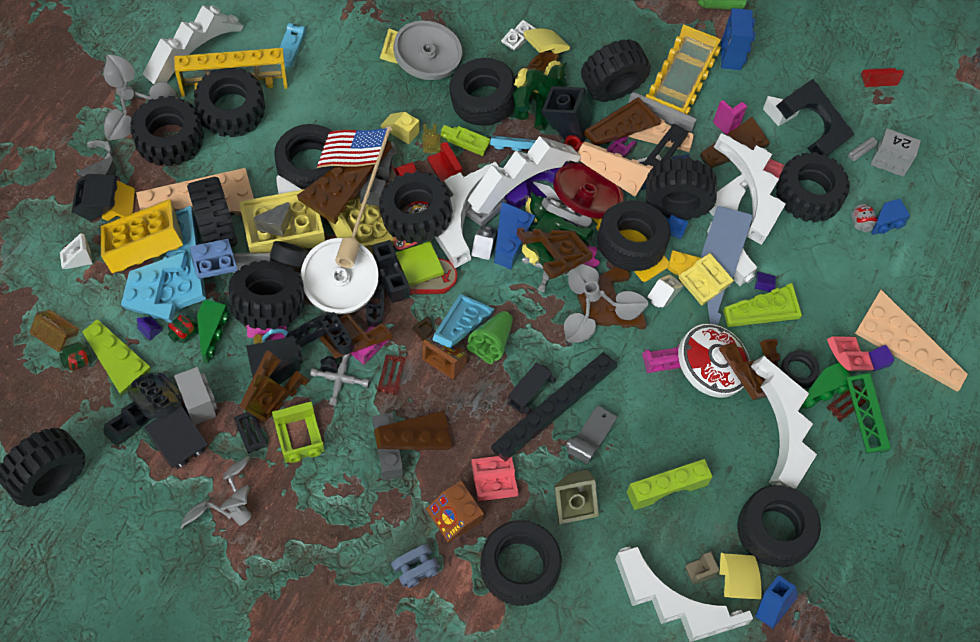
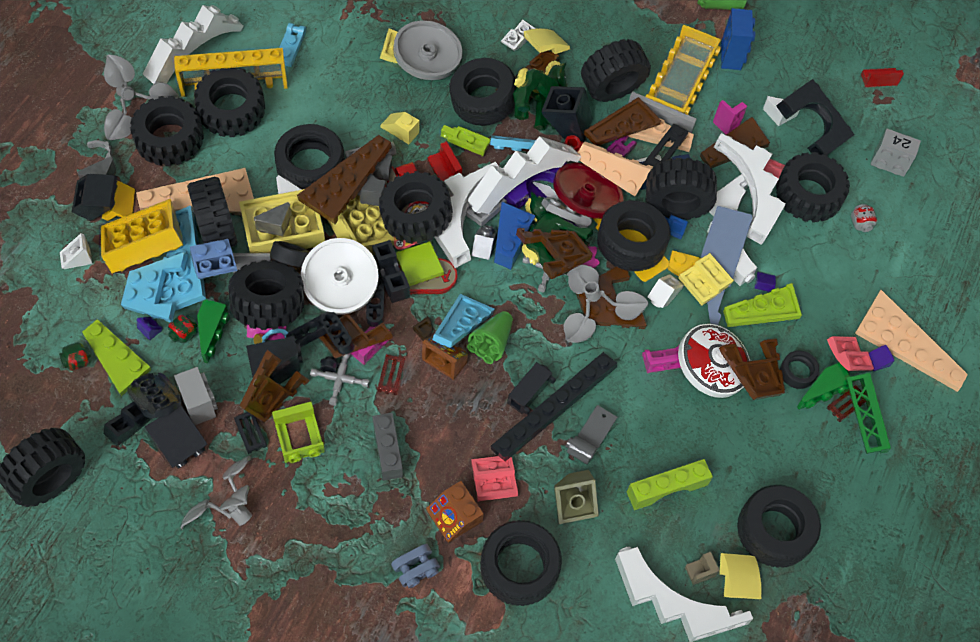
clear orange panel [30,310,79,352] -> none
flag [317,126,392,268] -> none
reddish brown wing [374,411,452,450] -> none
clear yellow plate [422,124,441,153] -> none
white arch [751,356,817,489] -> none
blue slope [755,575,798,629] -> none
light grey axle [848,137,878,161] -> none
blue slope [871,199,910,235] -> none

